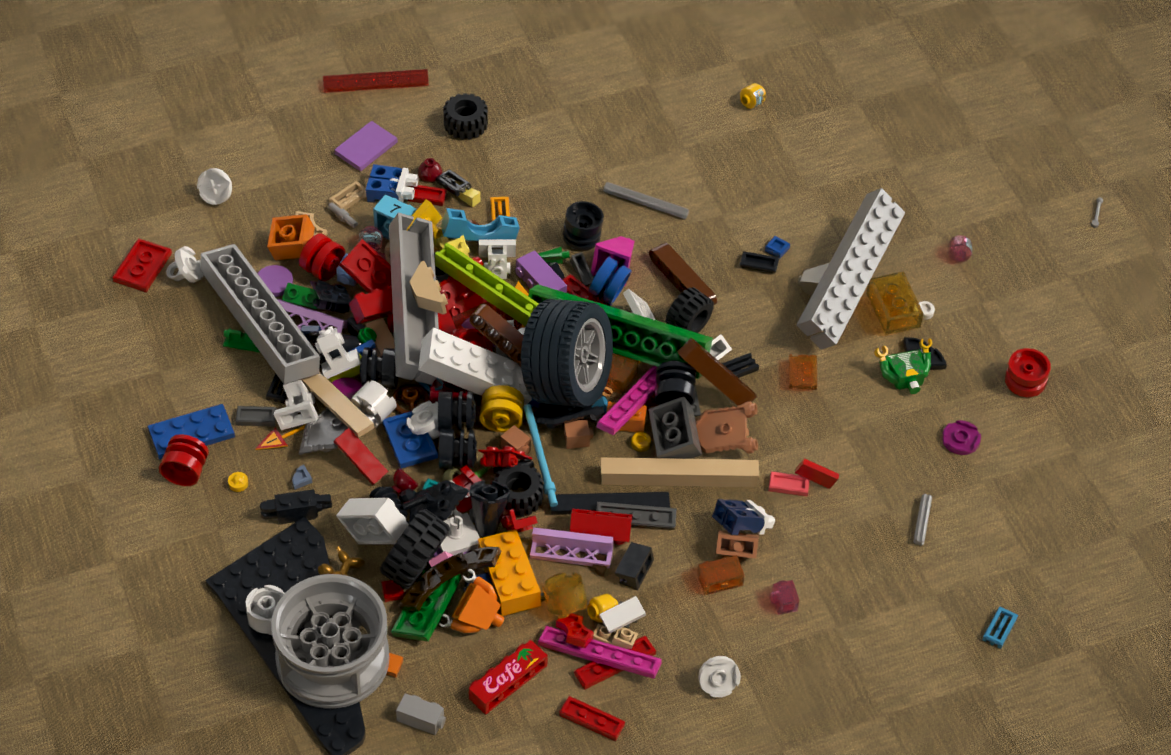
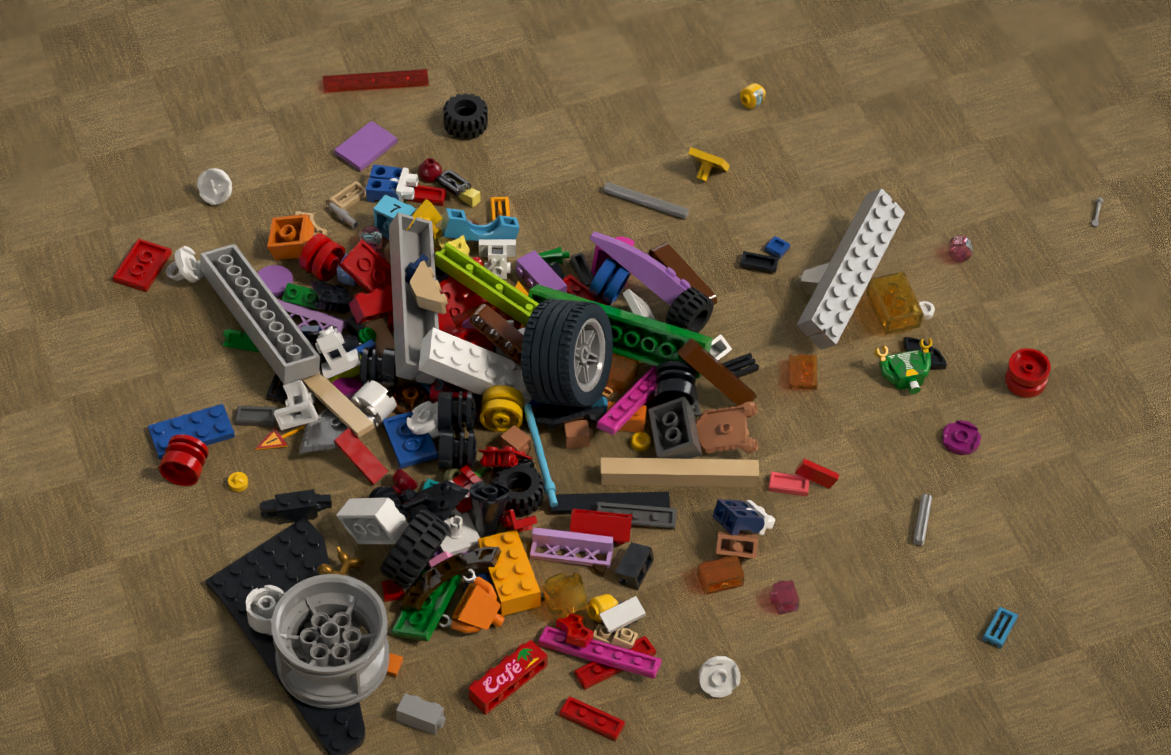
sand blue tile [292,465,313,490] -> none
black wheel [562,201,604,251] -> none
none -> dark blue plate [405,254,429,284]
none -> medium lavender slope [589,231,691,306]
none -> yellow tile [688,147,730,182]

